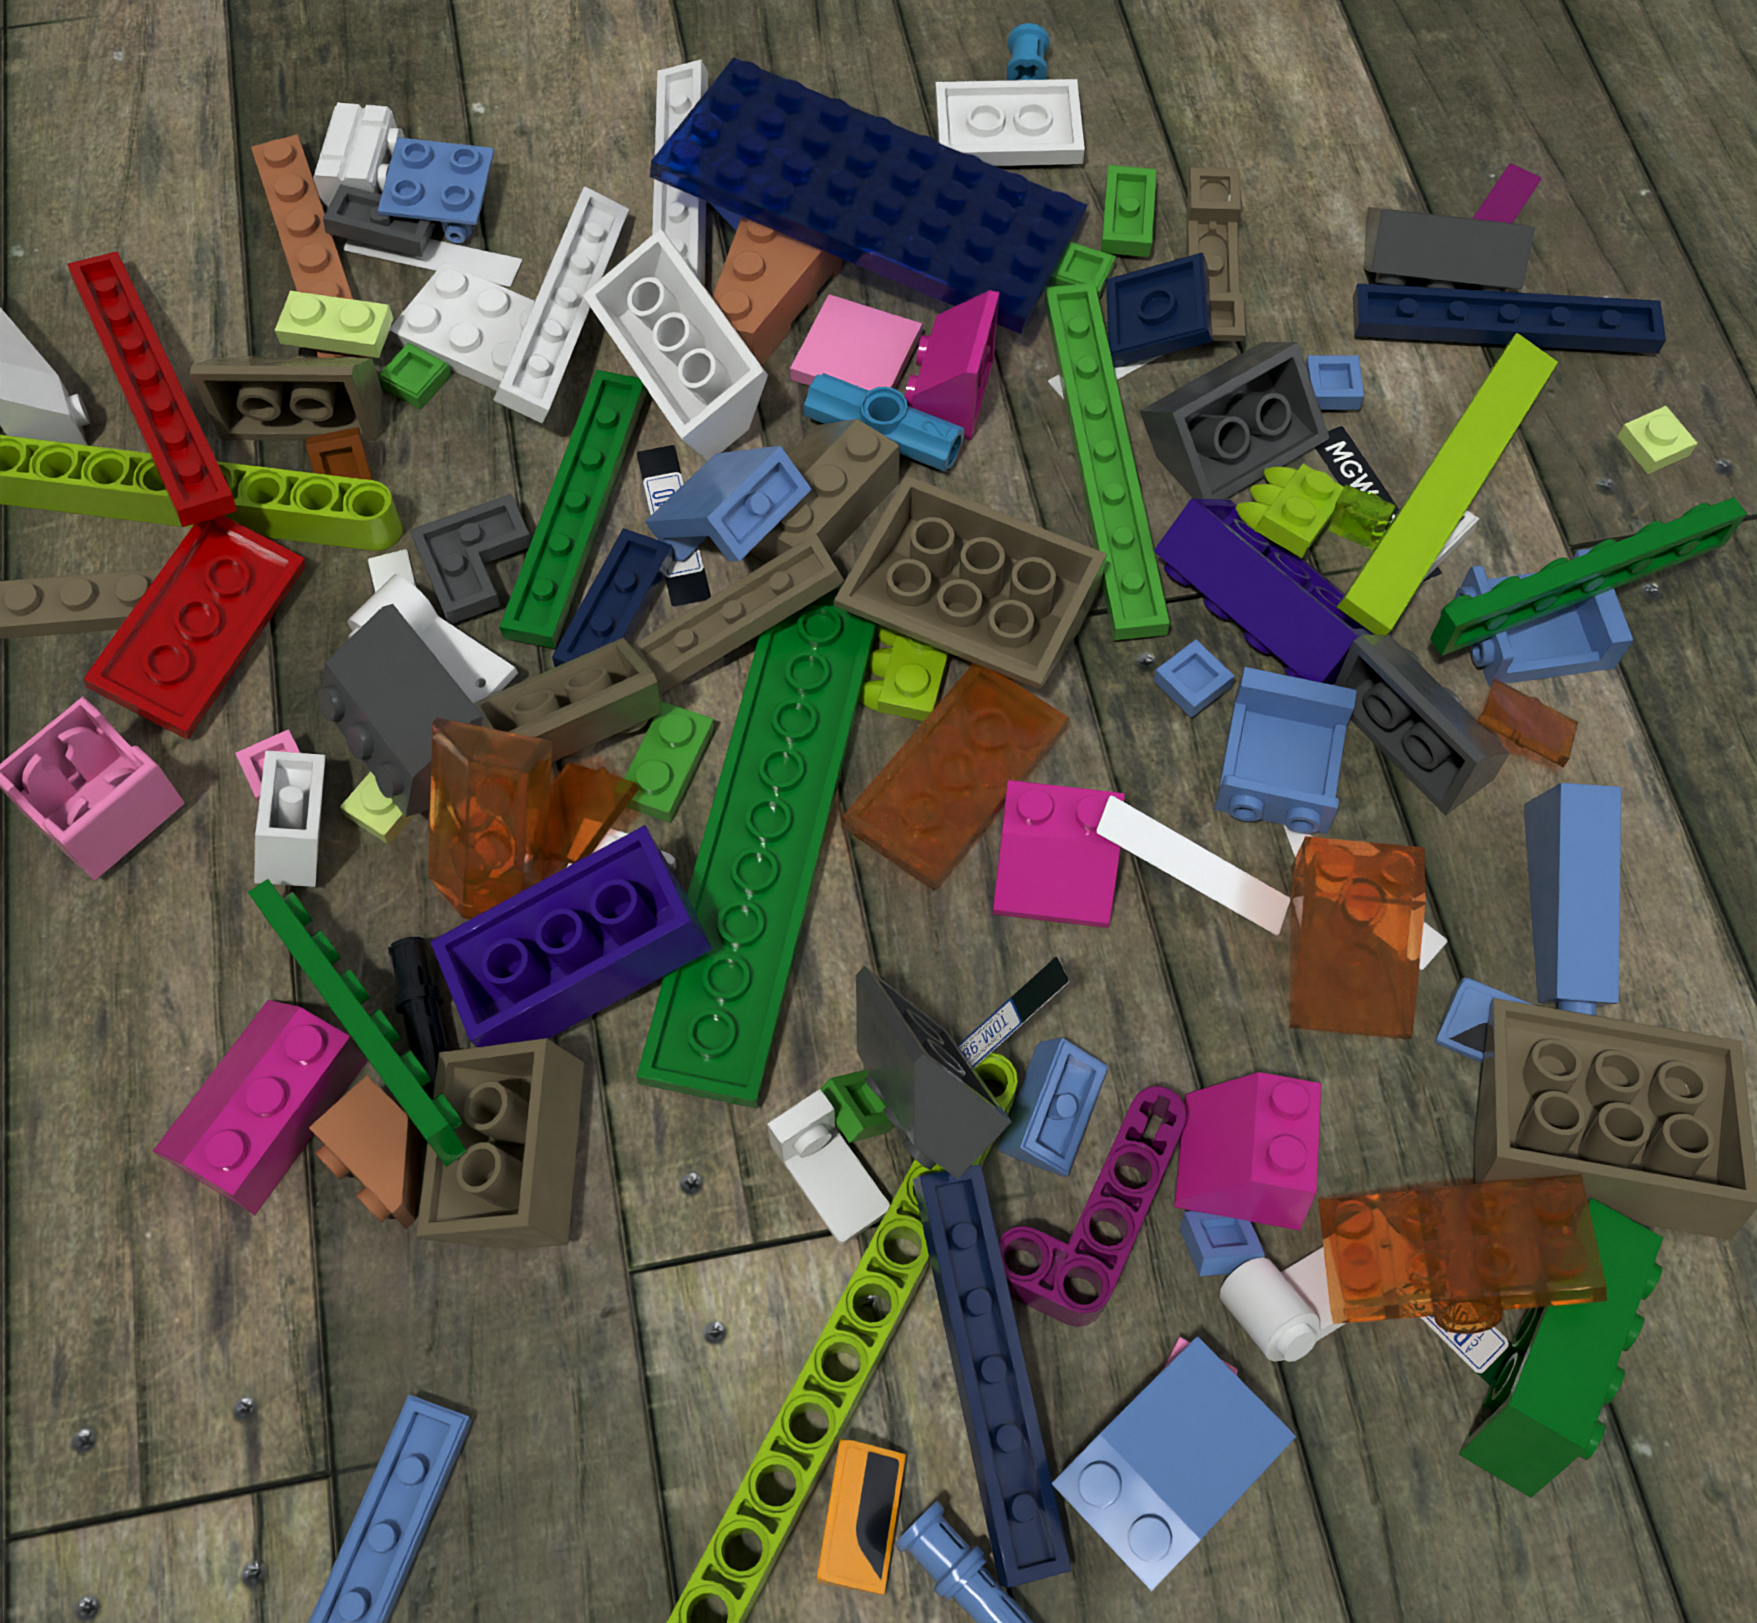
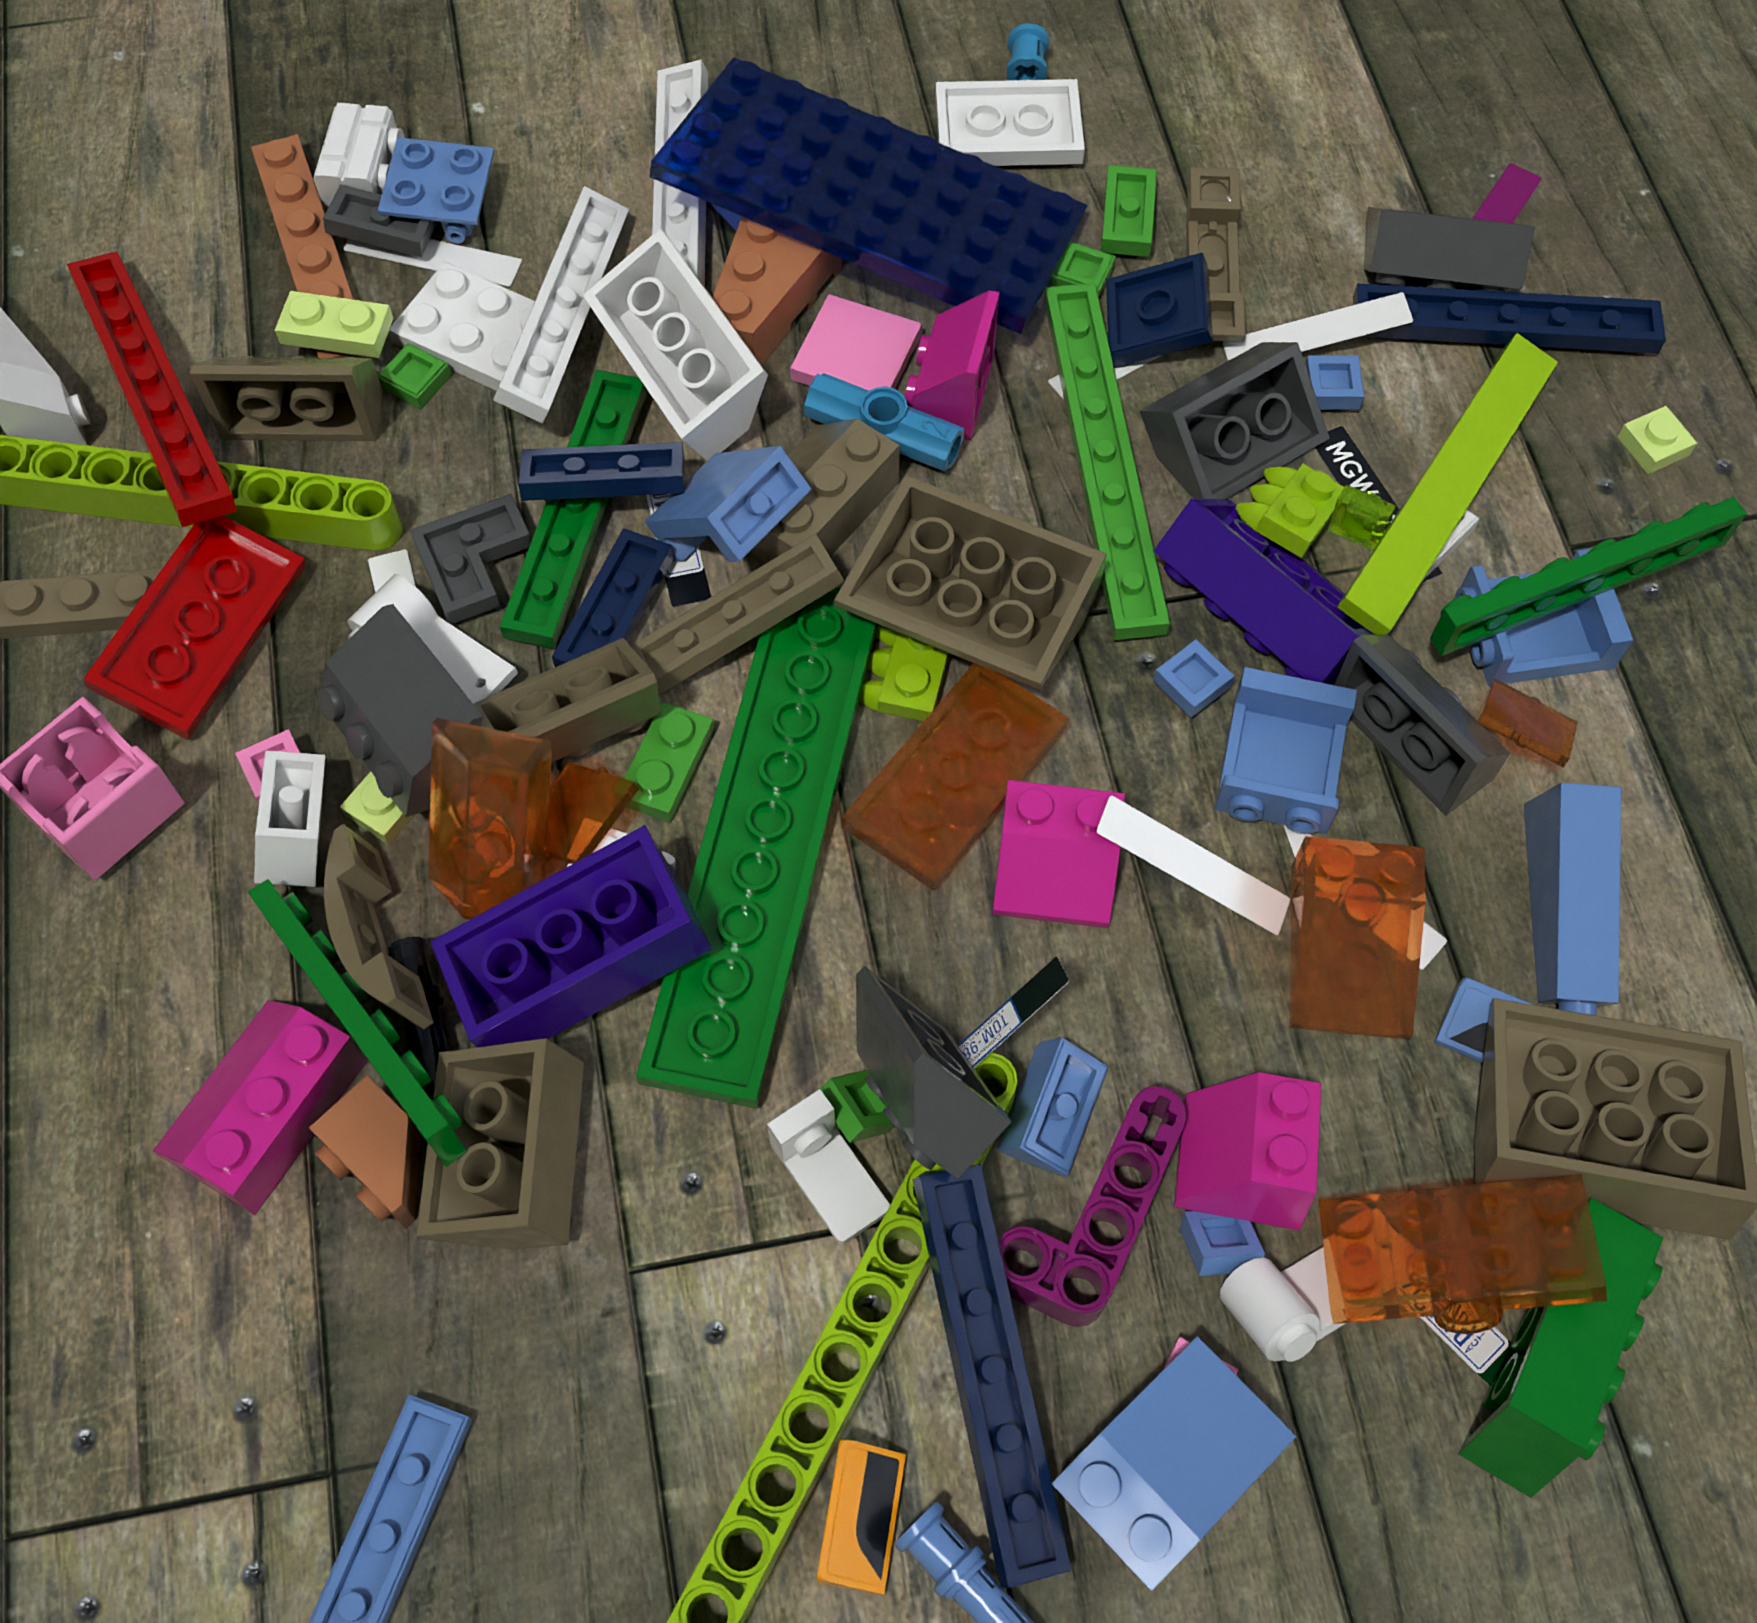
dark orange tile [306,427,373,480] -> none
none -> dark tan slope [324,824,434,1029]
none -> dark blue plate [518,442,685,501]
none -> white sticker [1222,292,1413,361]

